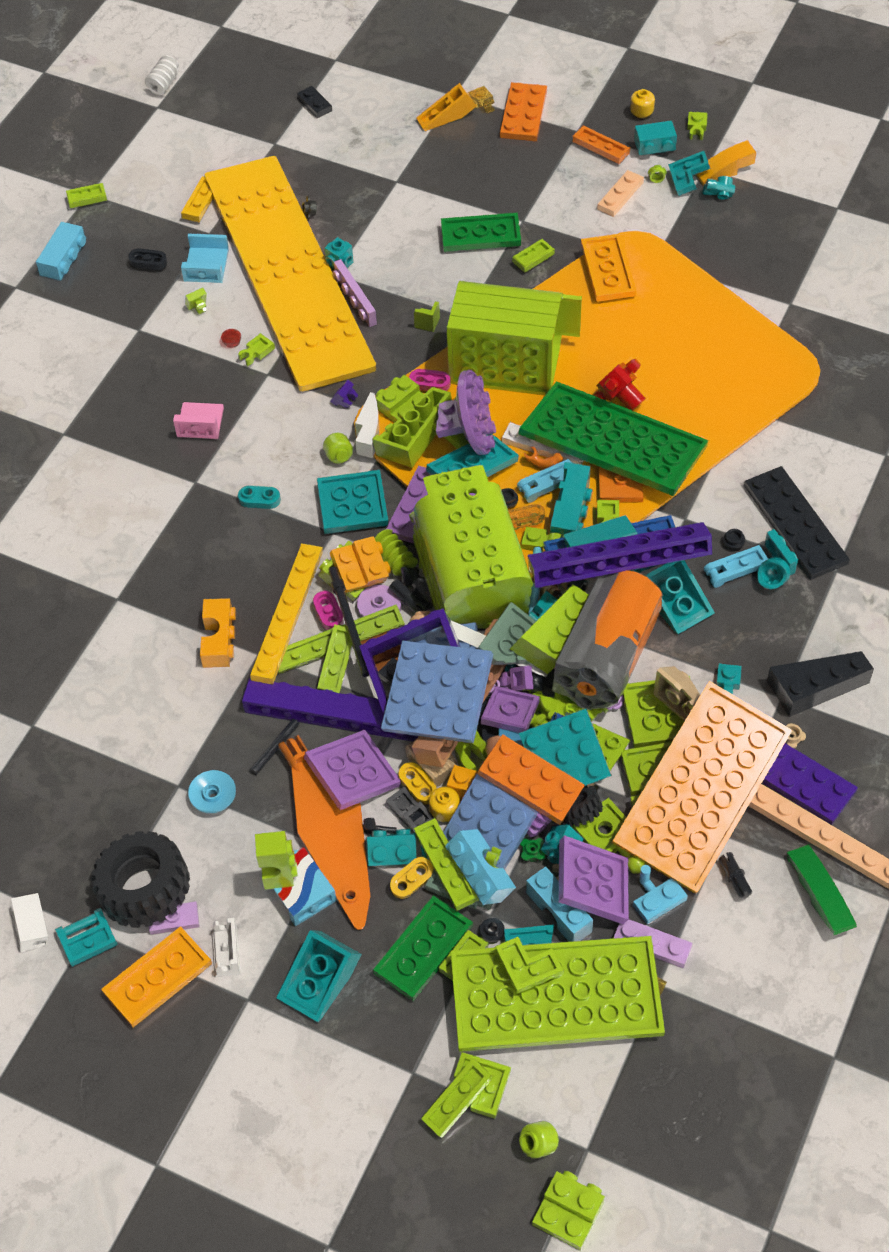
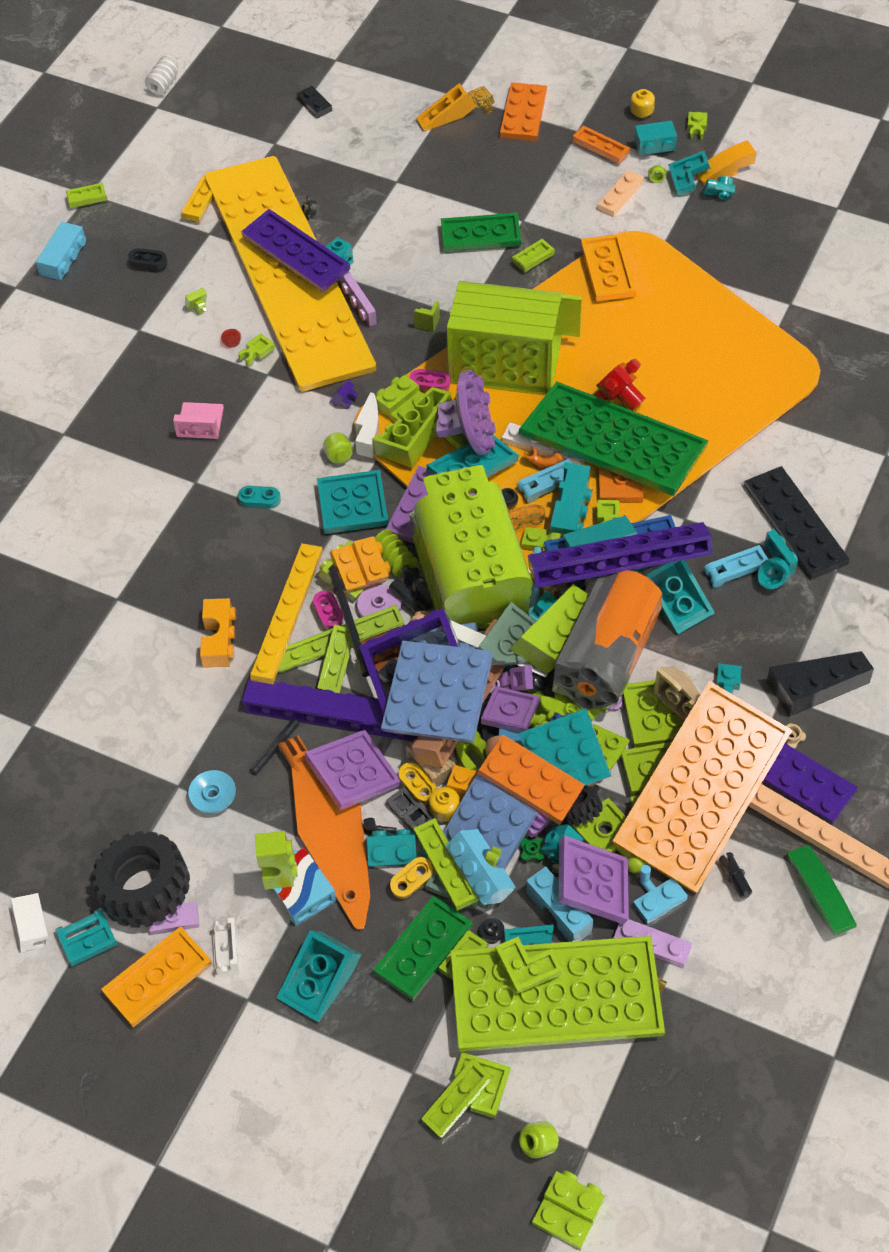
medium azure panel [181,234,229,283] -> none
black plate [723,528,745,550] -> none
none -> dark purple plate [241,209,351,293]

